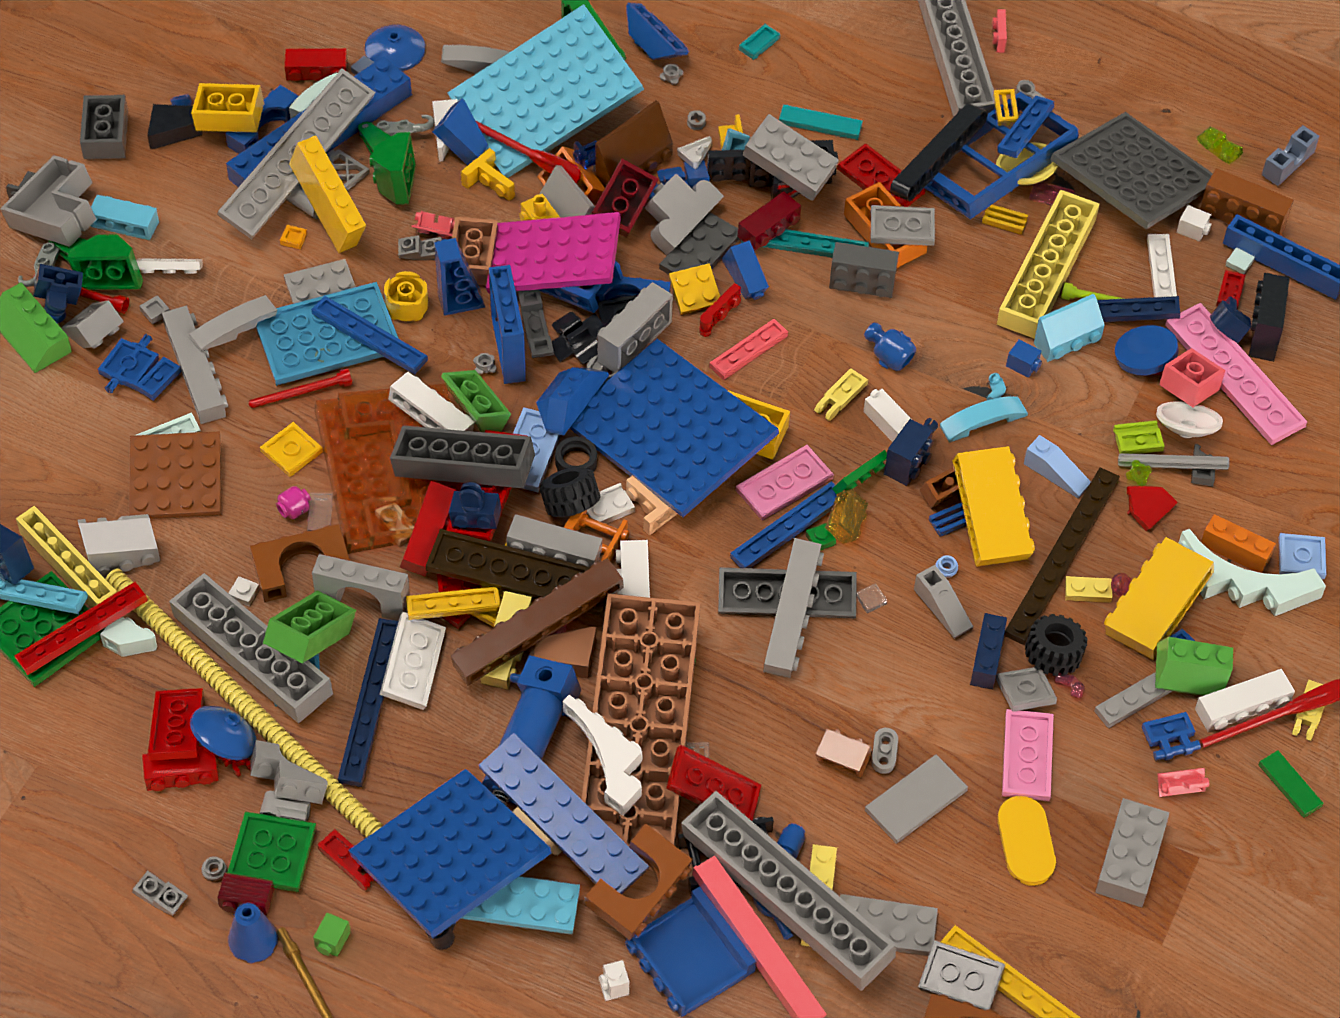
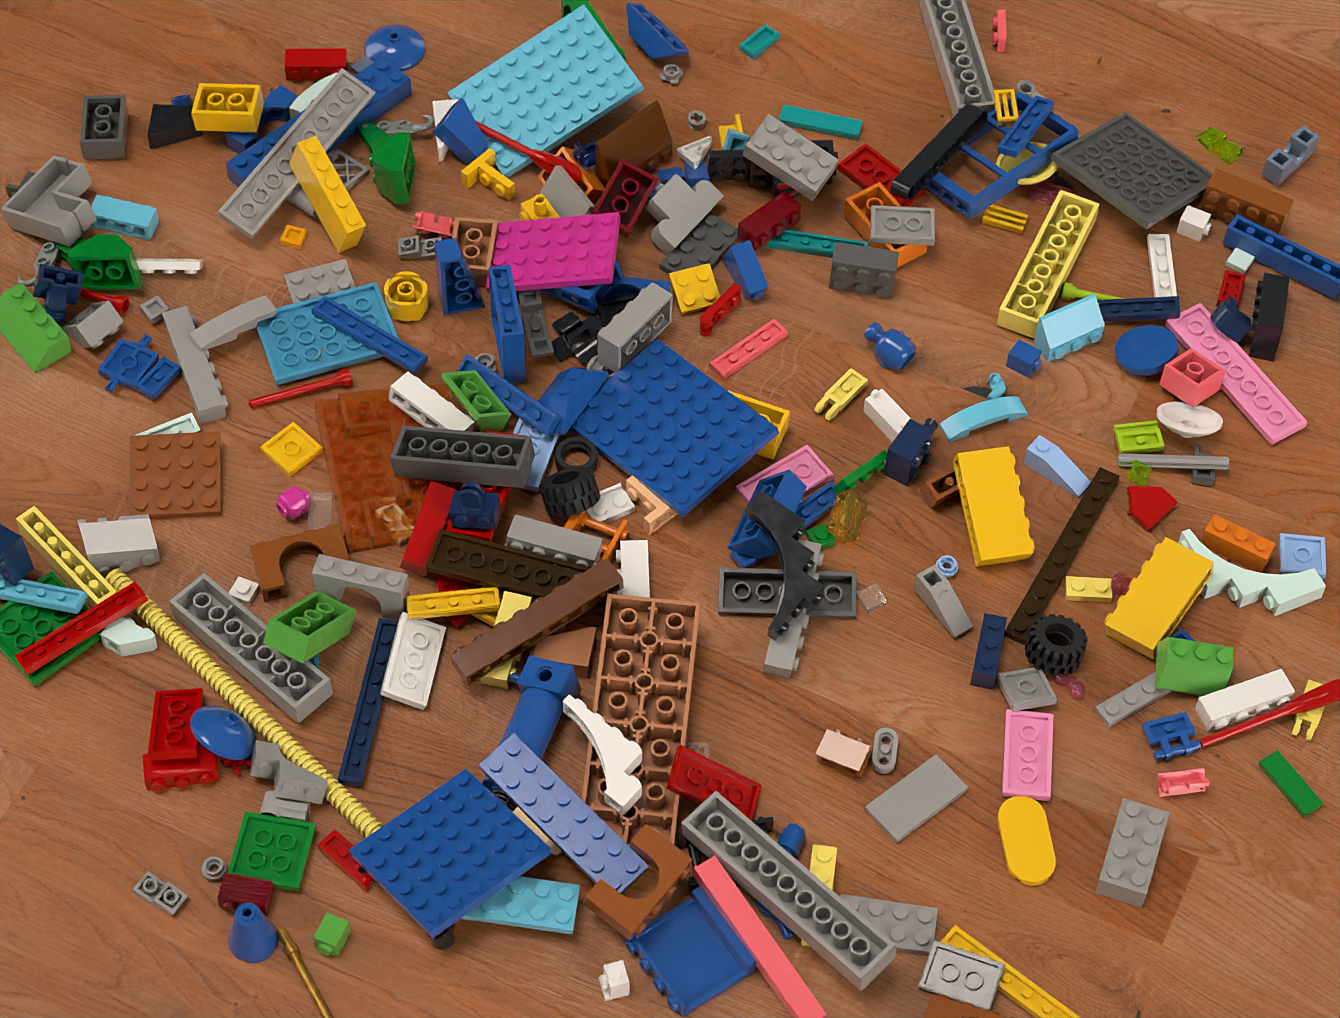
light grey slope [441,45,509,74] -> none
blue tile [929,502,967,537] -> none
none -> blue tile [457,354,561,436]
none -> blue slope [727,470,807,559]
none -> black arch [746,490,825,641]

